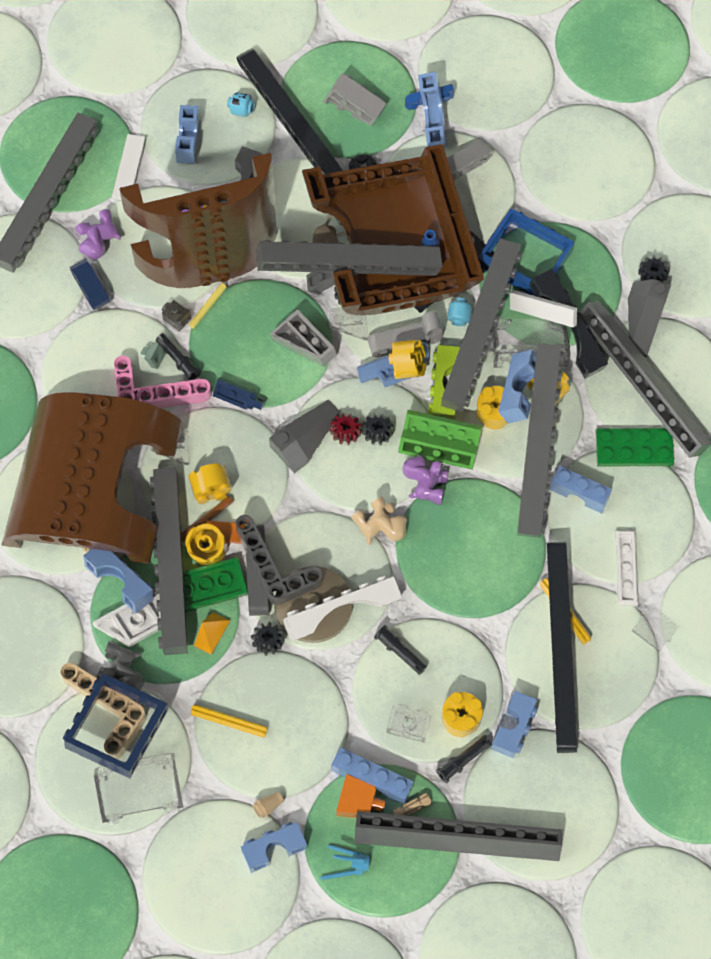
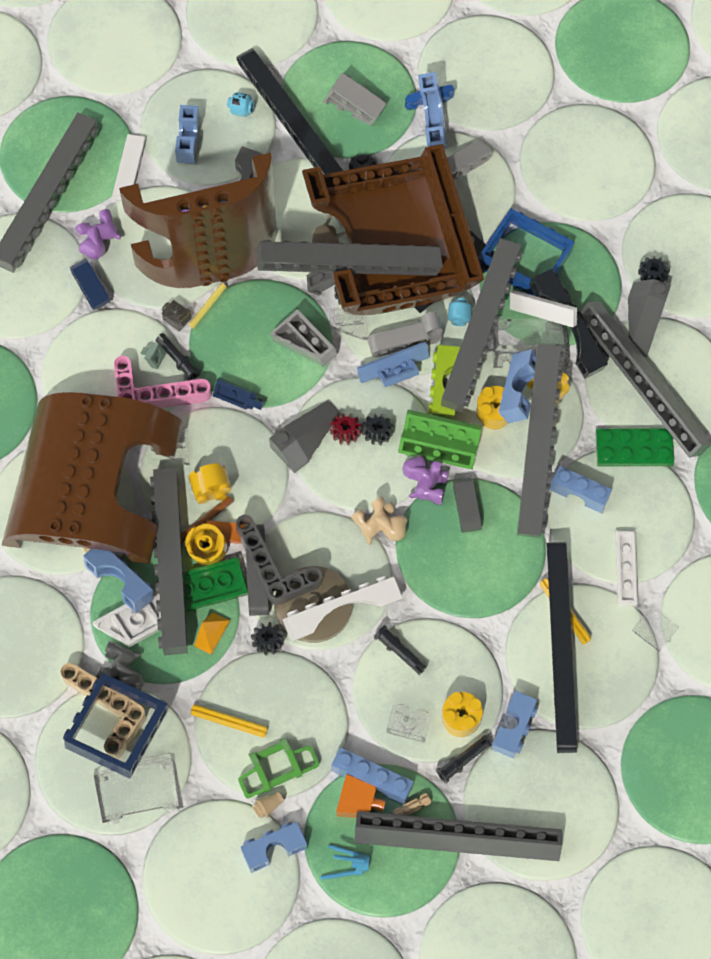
yellow brick [389,339,426,379] -> none
blue cone [422,230,440,247] -> none
none -> bright green bar [238,738,319,799]
none -> dark grey beam [453,478,482,533]

